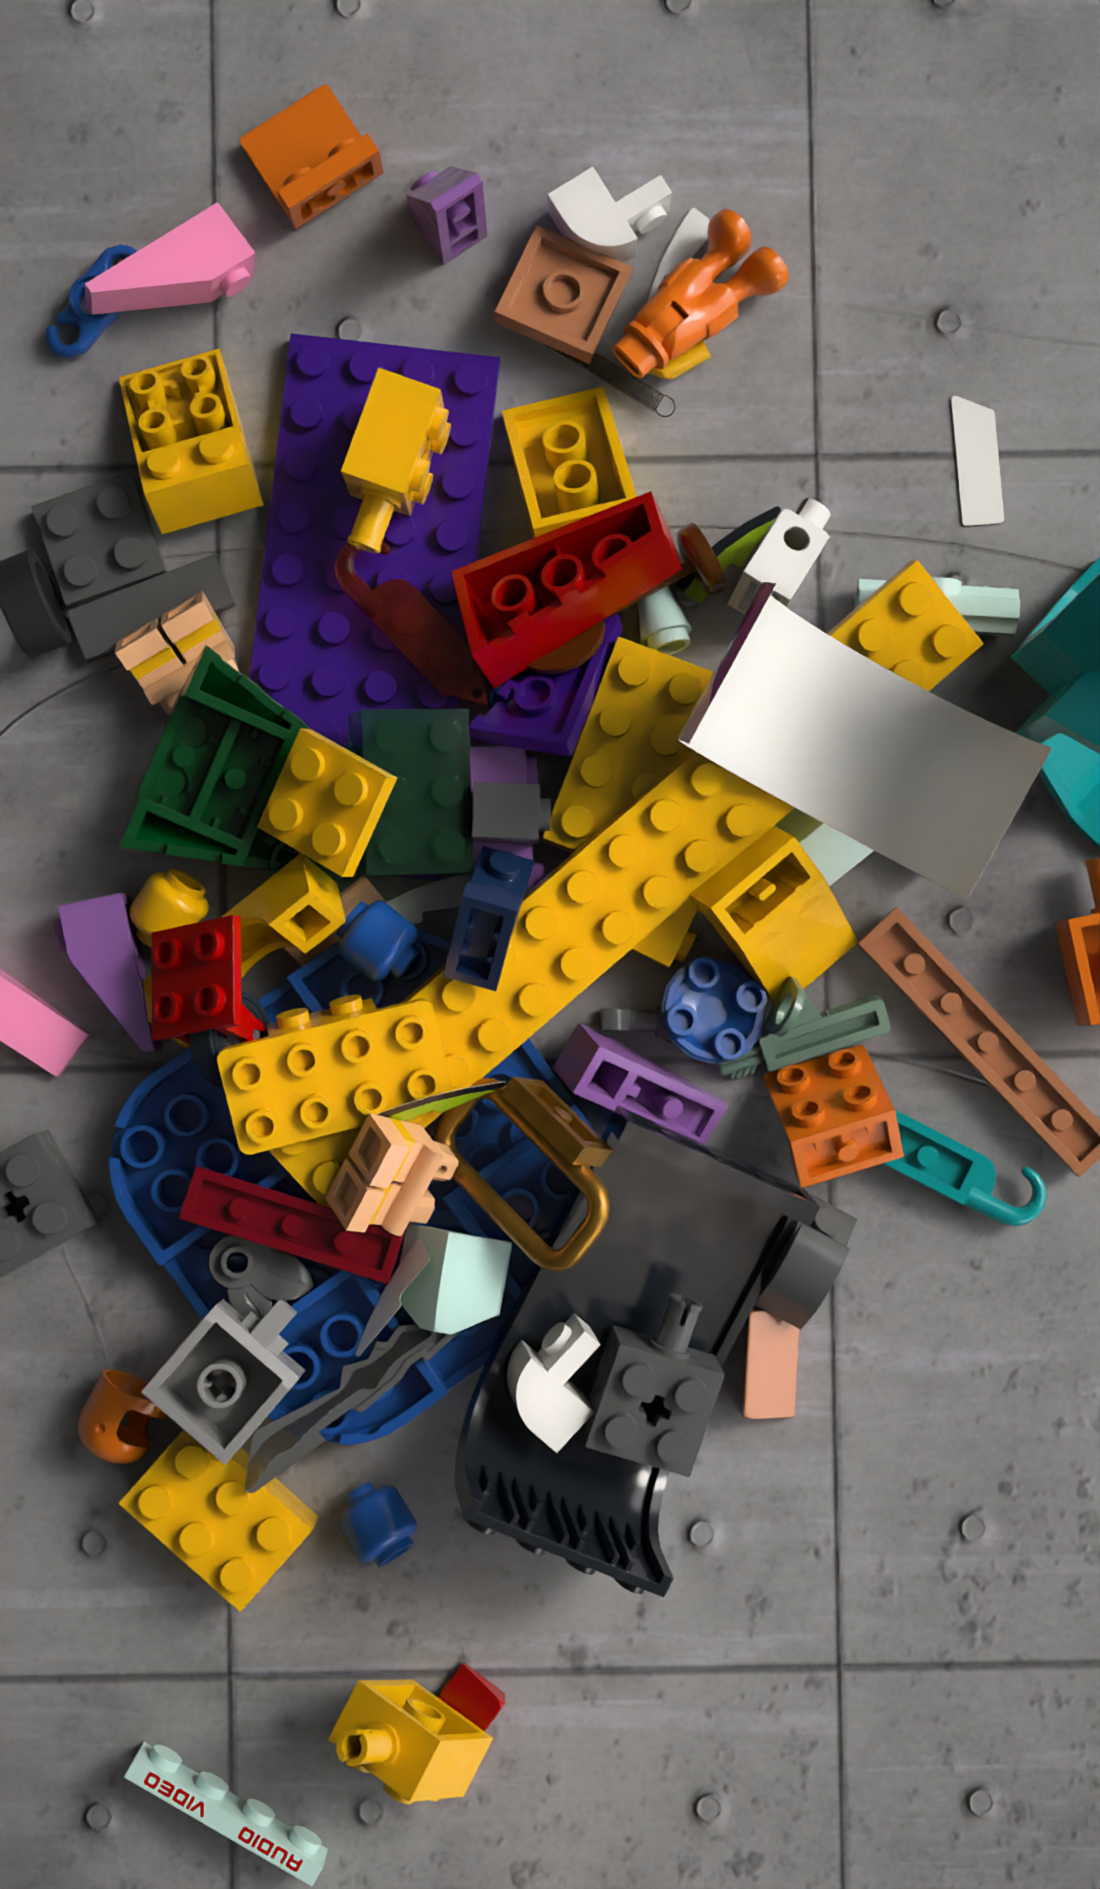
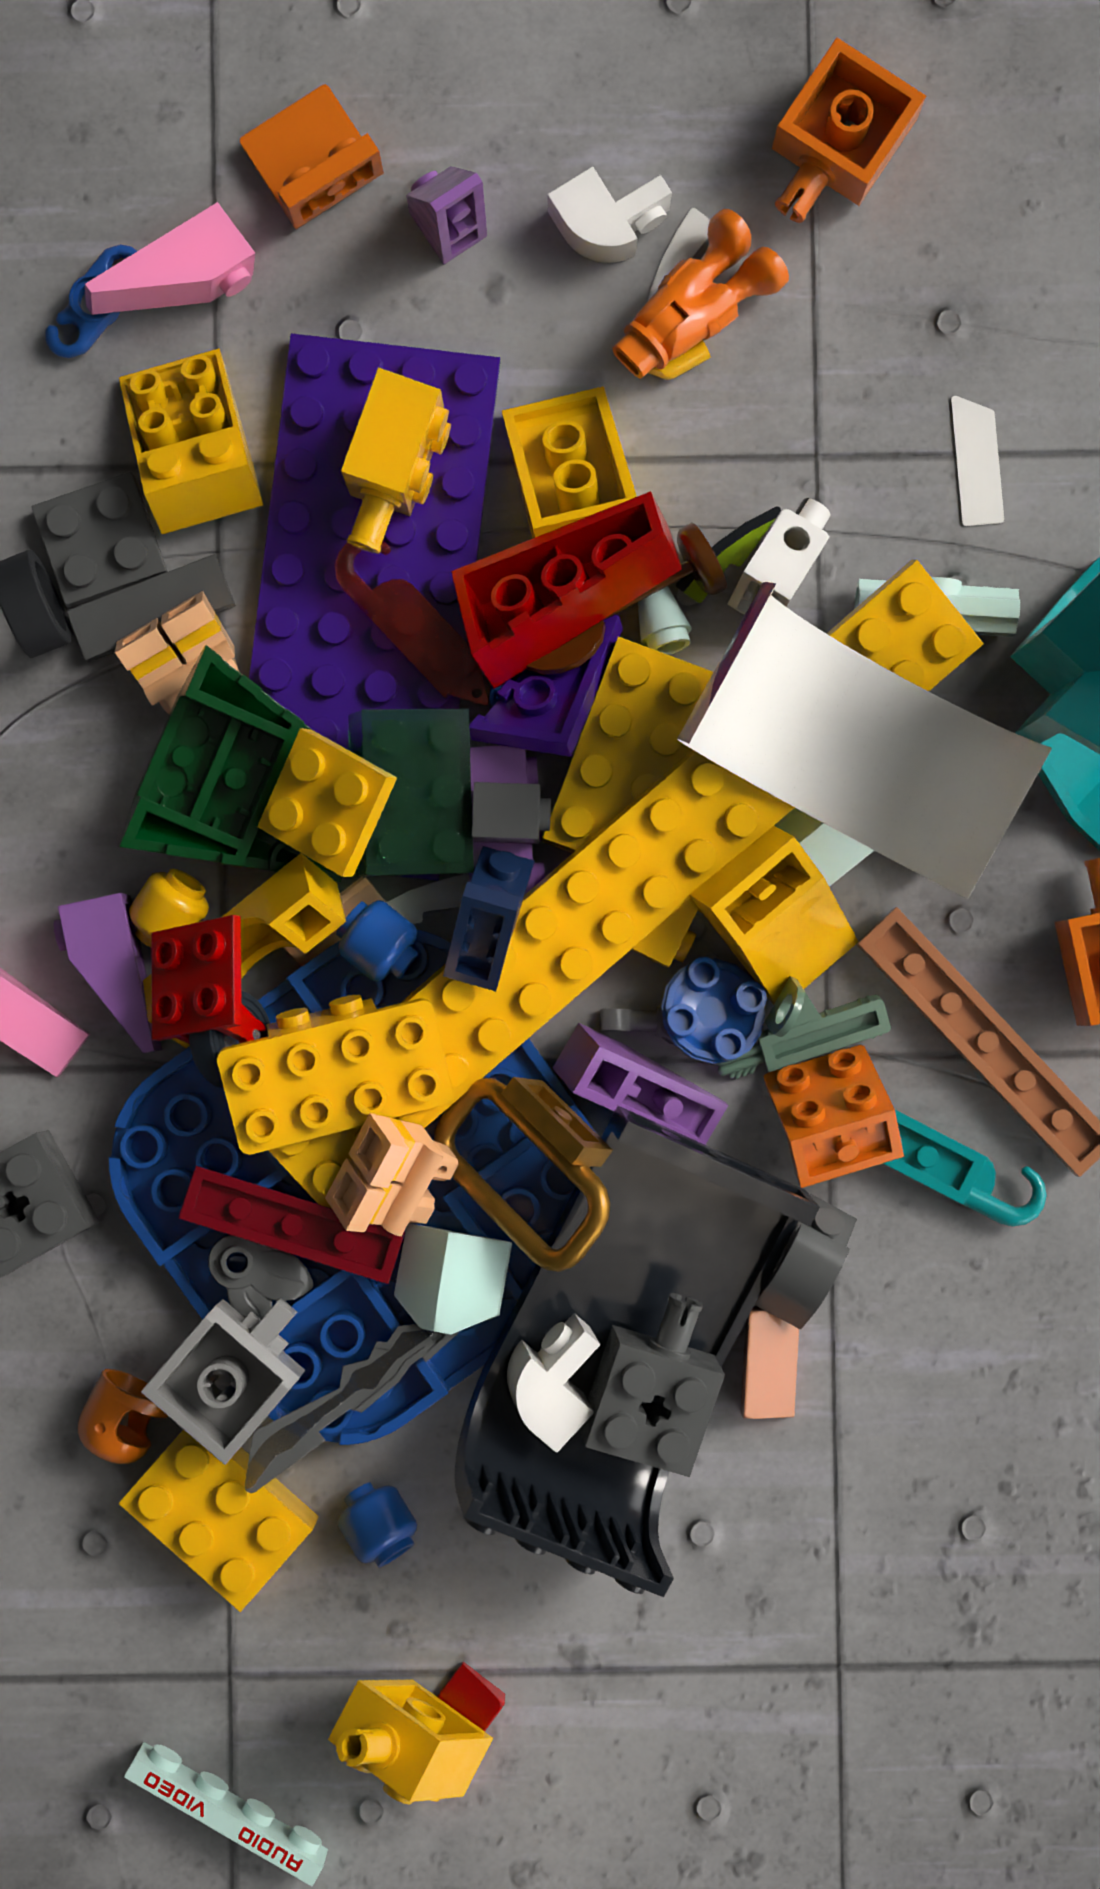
white sticker [356,1238,430,1356] -> none
sticker [376,1082,506,1122] -> none
nougat plate [493,225,633,364] -> none
dark brown piece [544,344,675,417] -> none
none -> orange brick [772,37,926,223]

